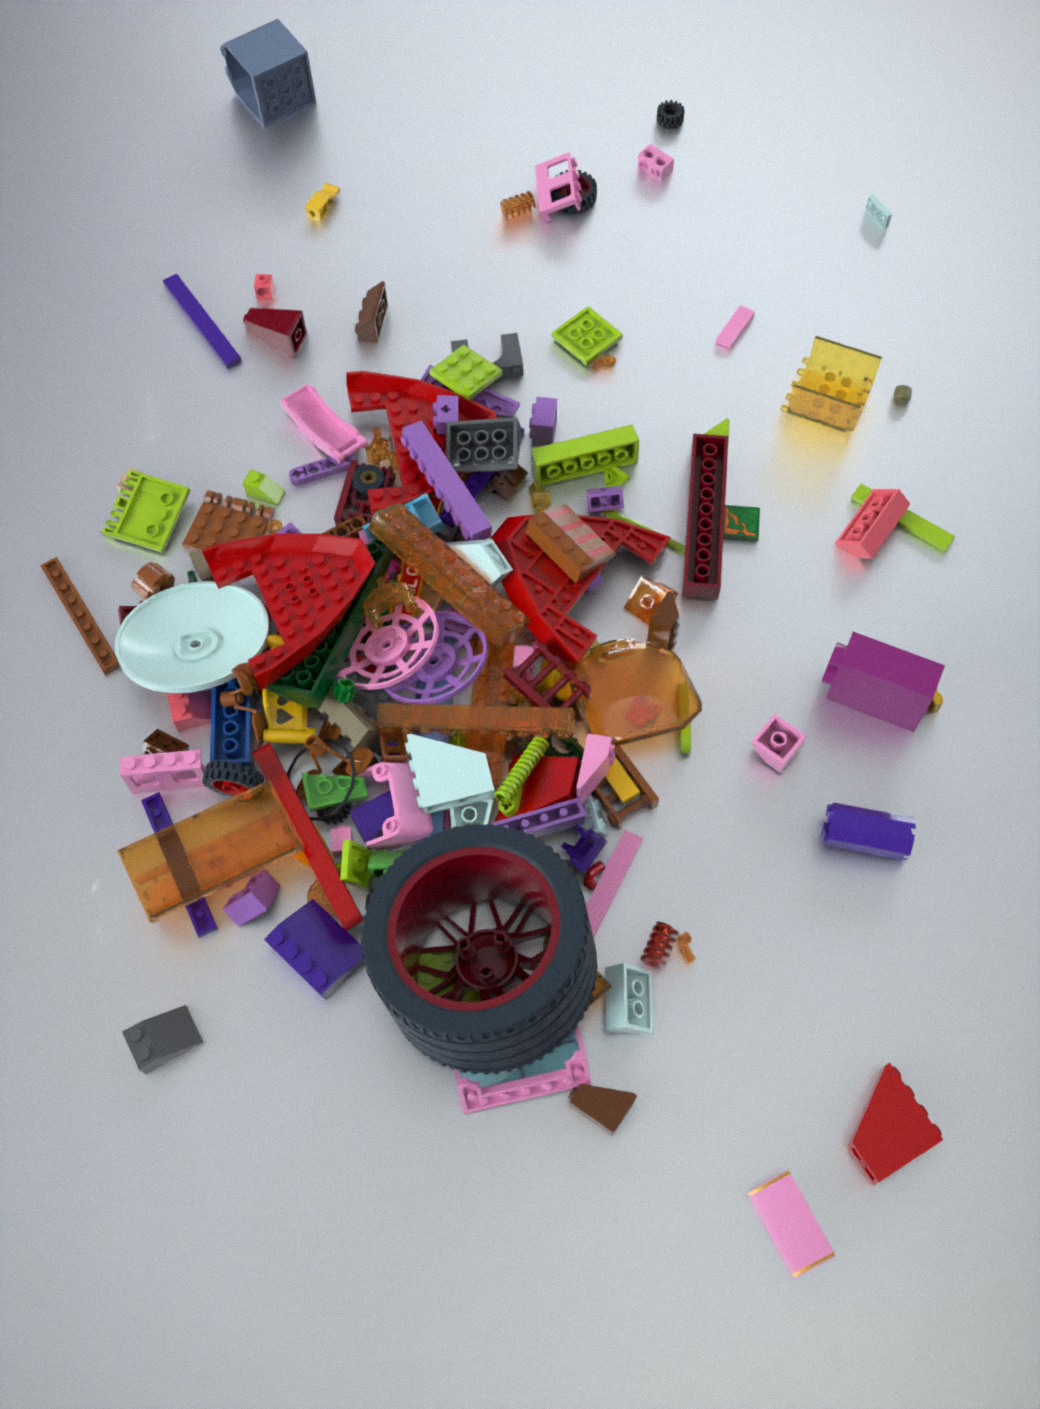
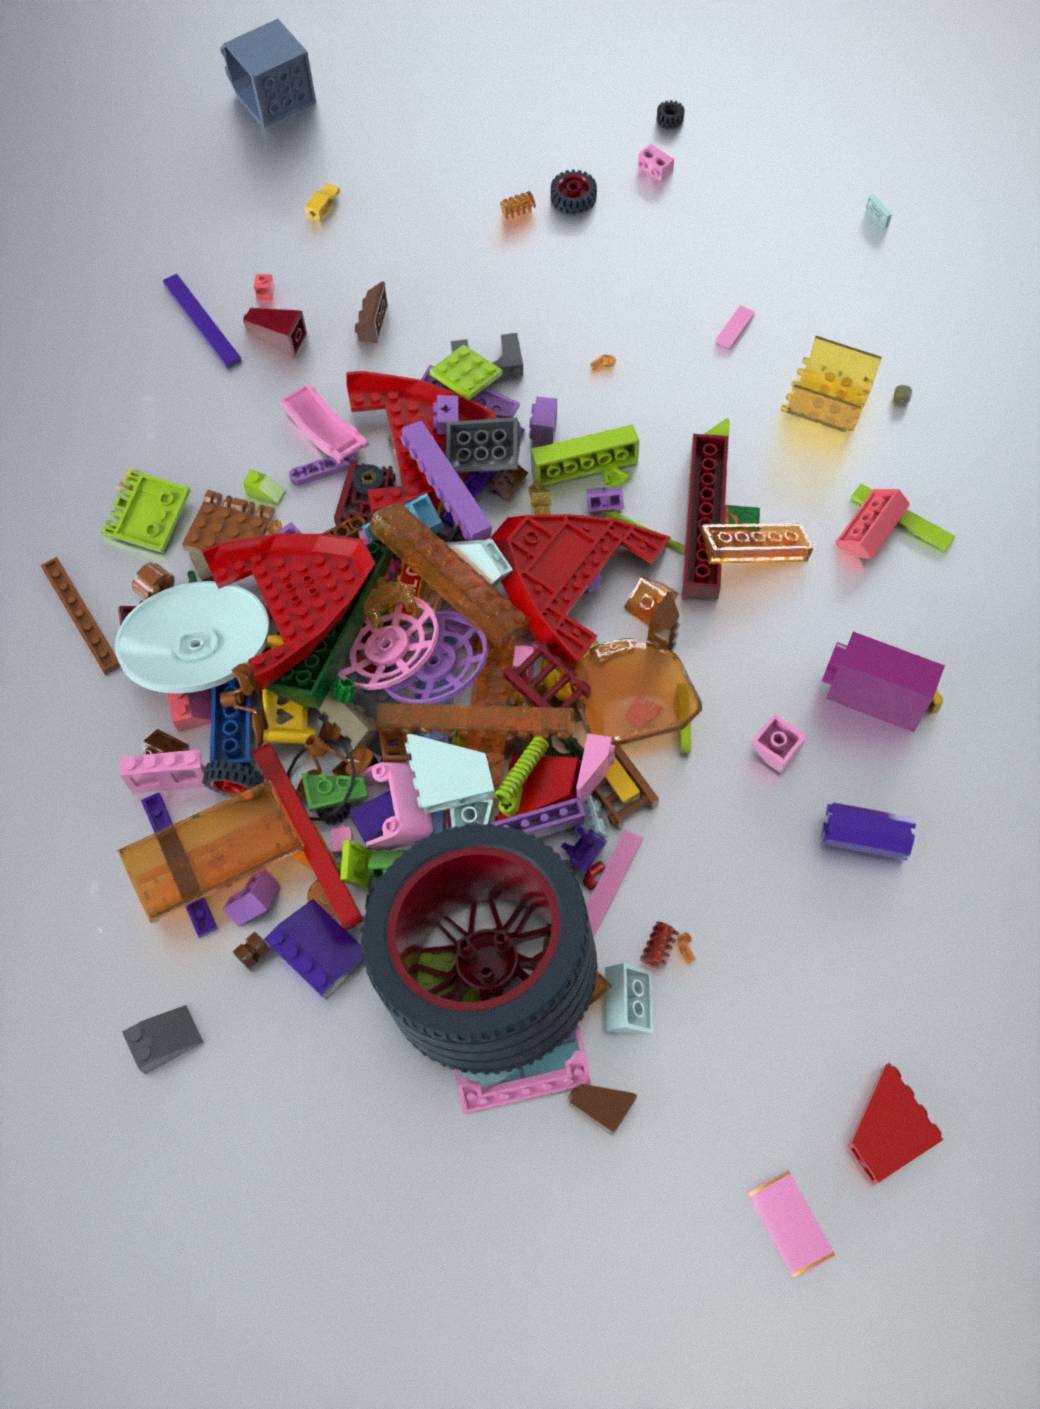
clear orange plant [365,427,398,470] -> none
dark orange slope [525,504,616,583] -> none
bright pink window [535,152,582,223] -> none
lime plate [552,306,623,366] -> none
none -> reddish brown wheel [232,931,272,971]
none -> clear orange arch [700,523,814,564]

